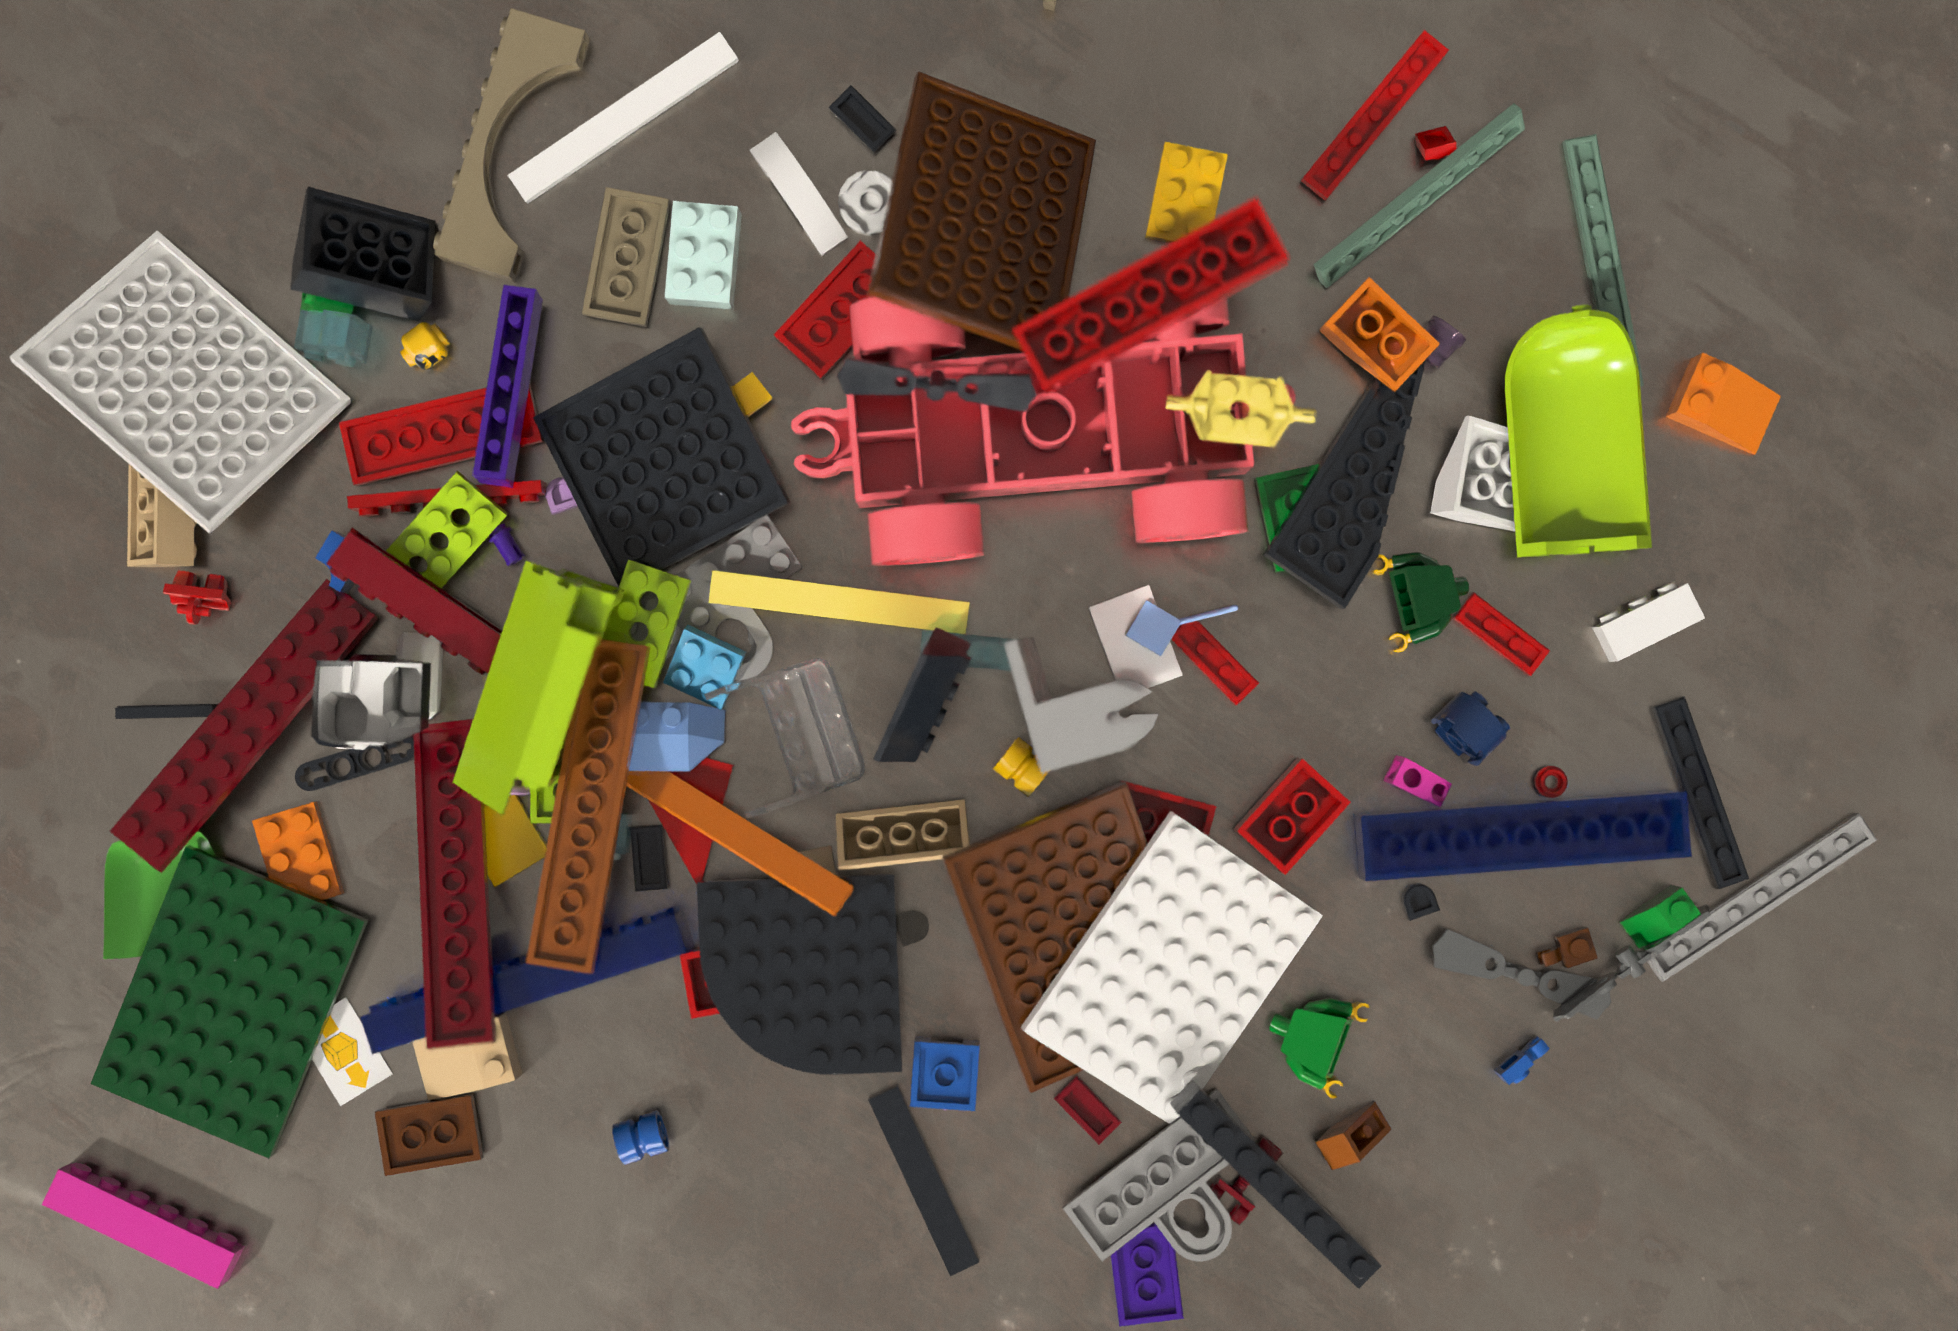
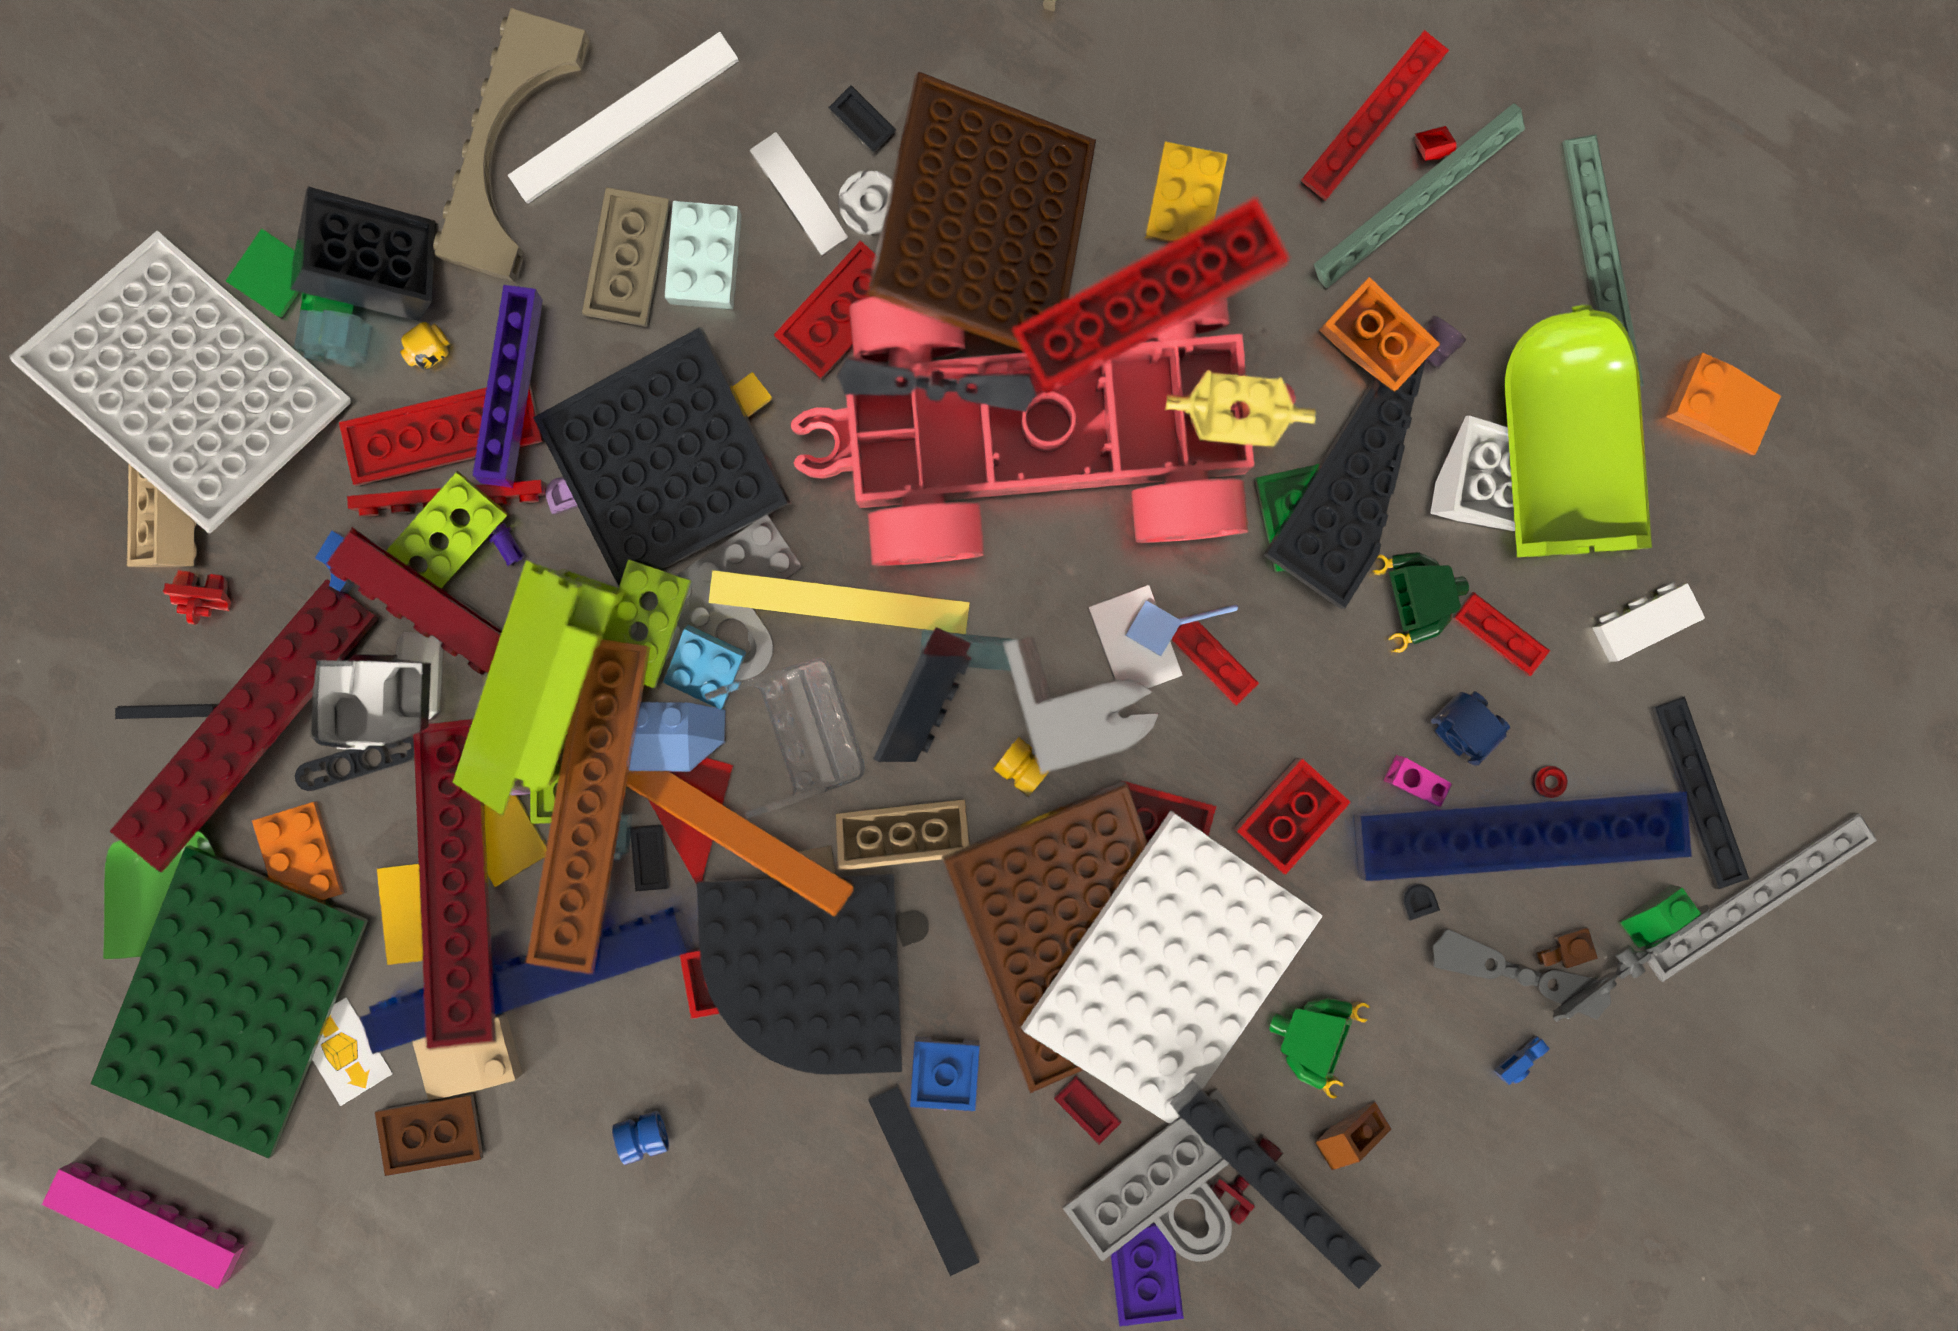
none -> green tile [226,228,300,319]
none -> yellow tile [377,863,423,965]

